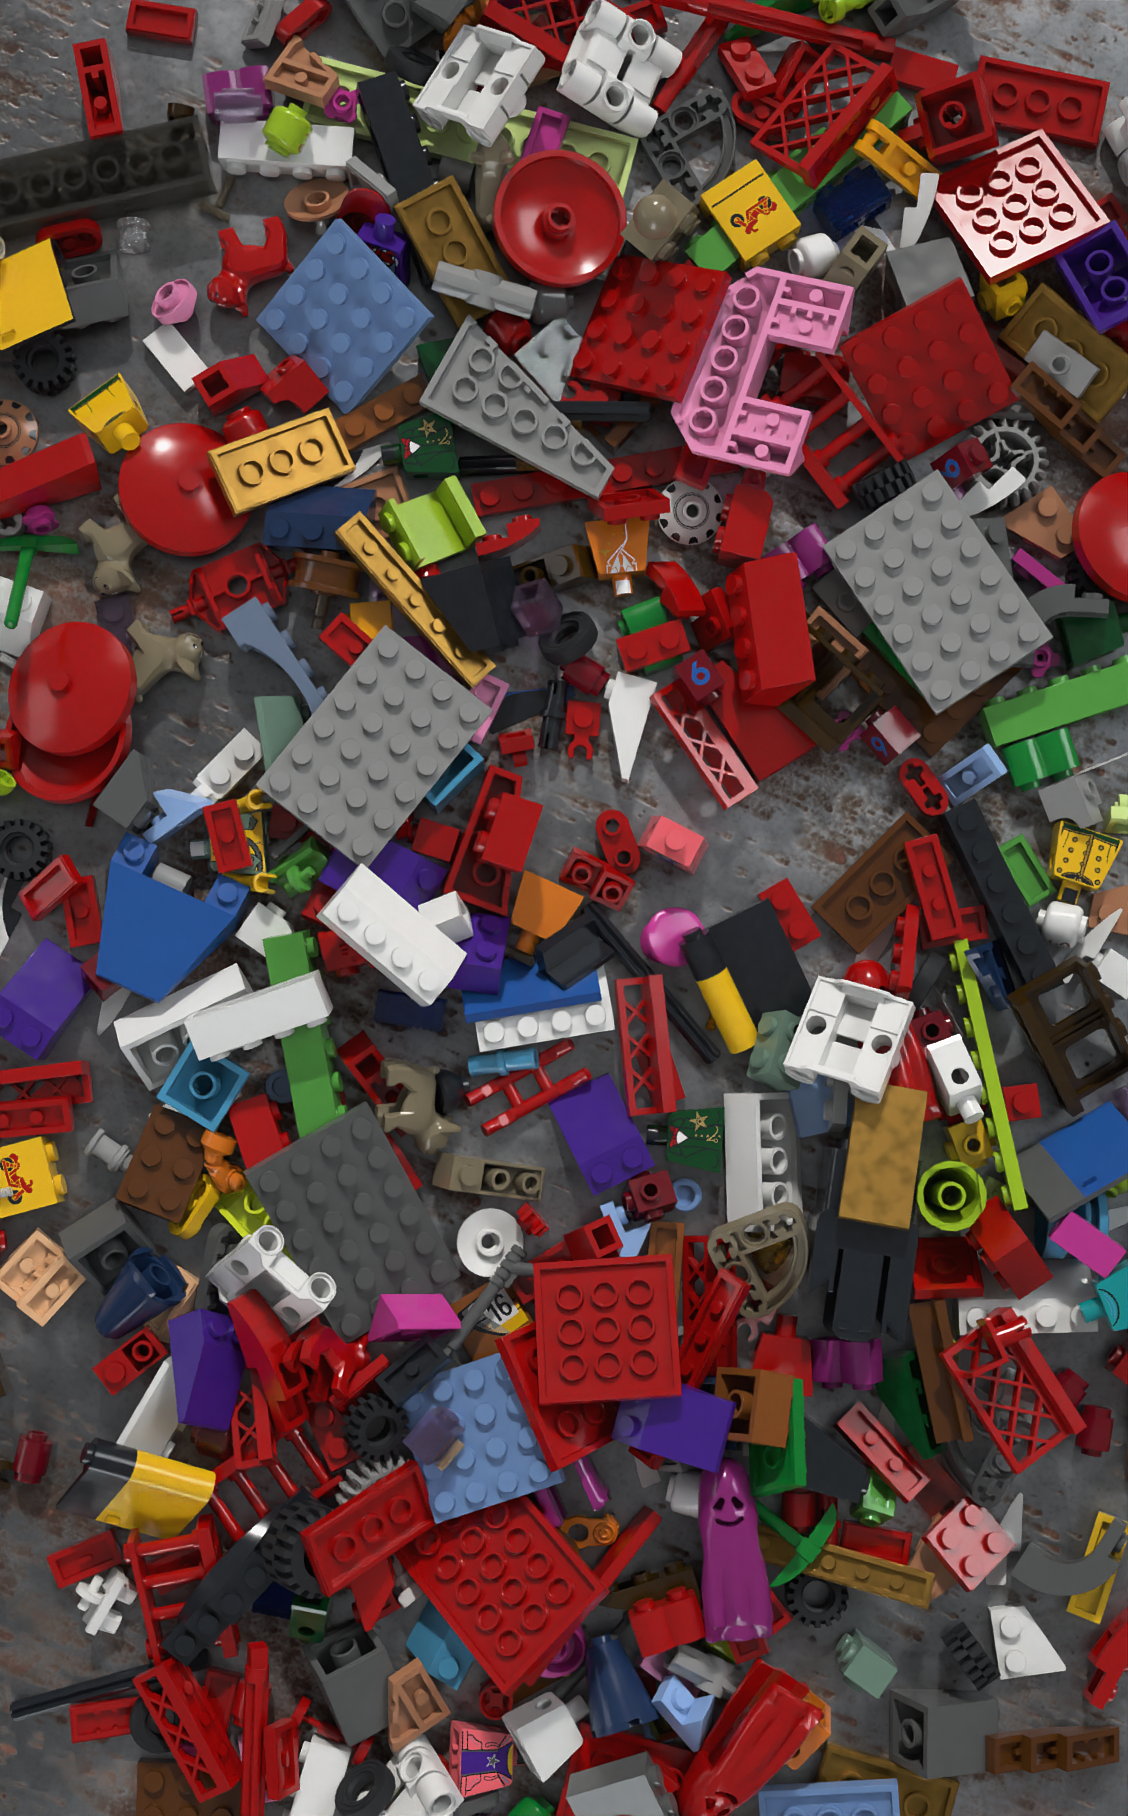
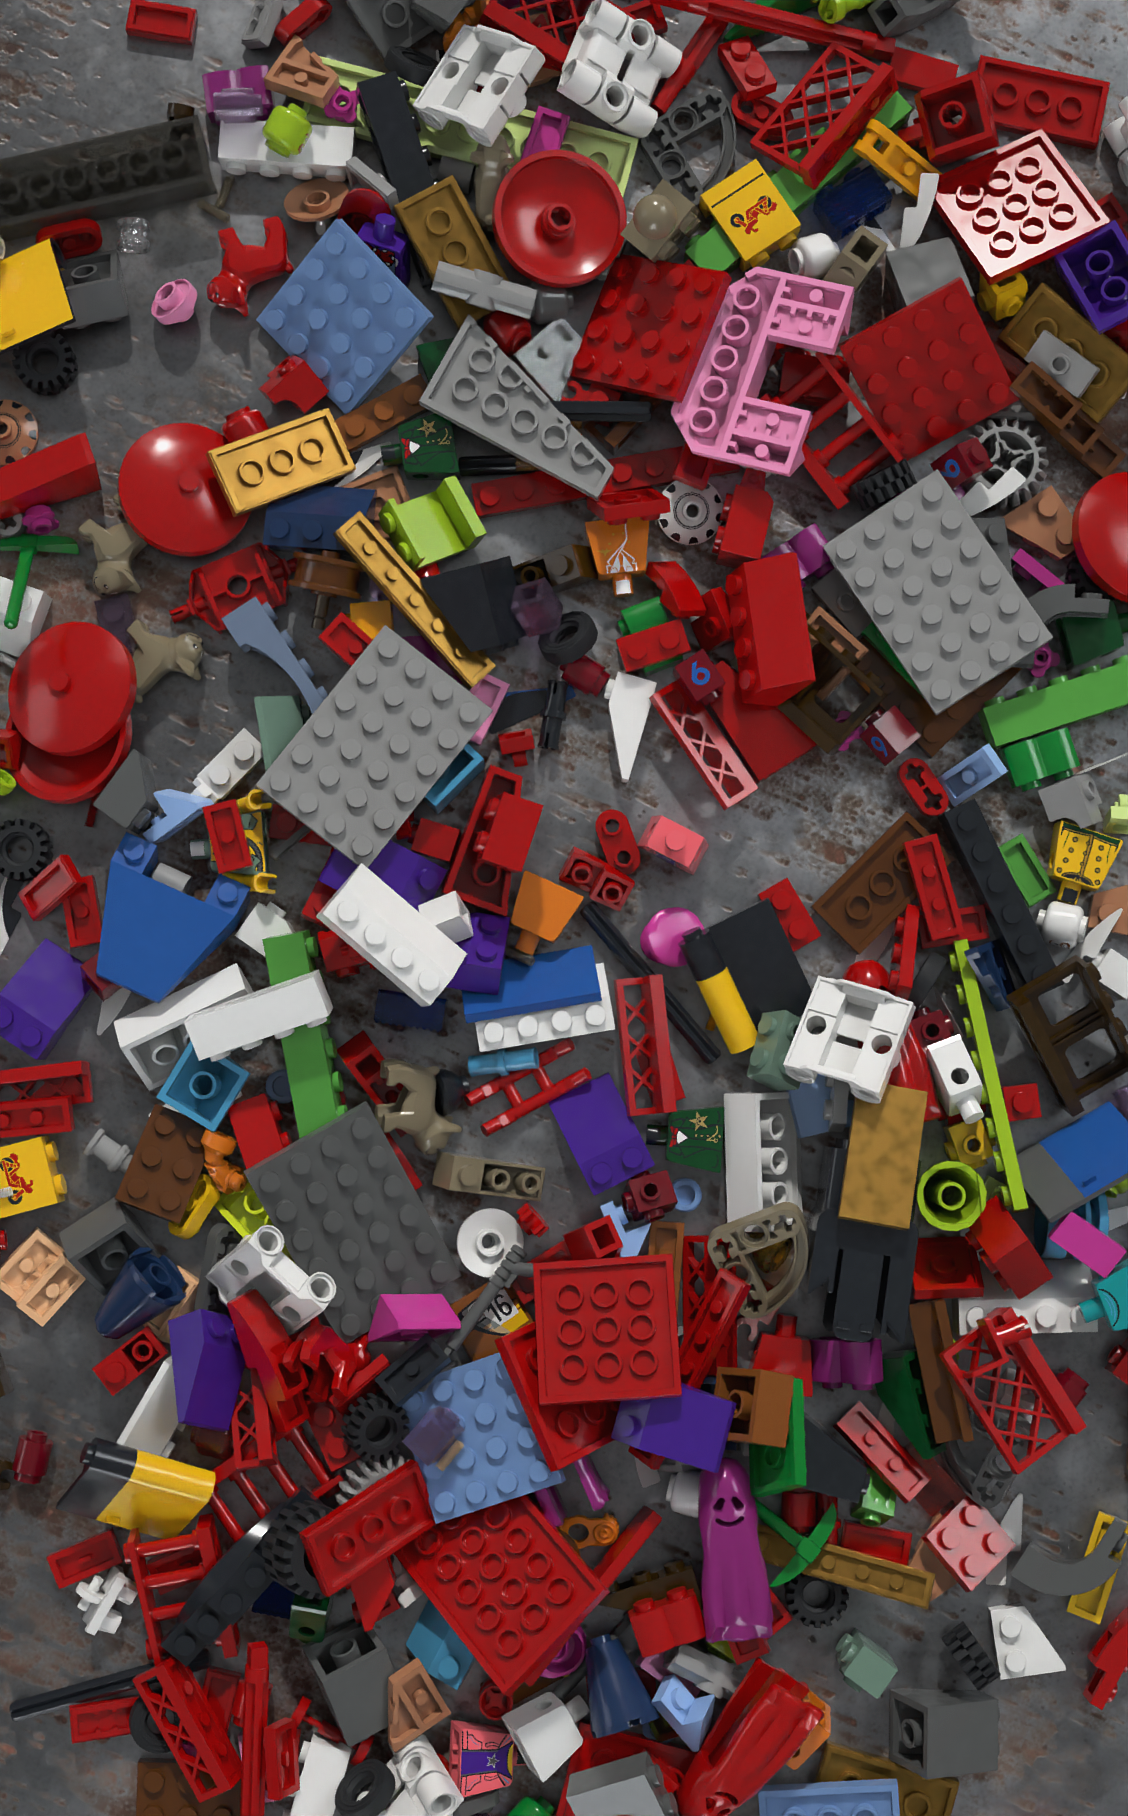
yellow torso [68,373,149,454] -> none
red slope [72,38,124,140] -> none
white tile [143,324,208,394] -> none
red slope [191,354,269,418] -> none
bright green hips [267,837,330,898] -> none
red slope [475,515,541,563] -> none
black panel [535,912,615,990] -> none
red plate [565,700,601,761] -> none
red slope [766,40,821,118] -> none
reddish brown slope [986,1725,1119,1775] -> none
dark red brick [1075,1404,1114,1457] -> none

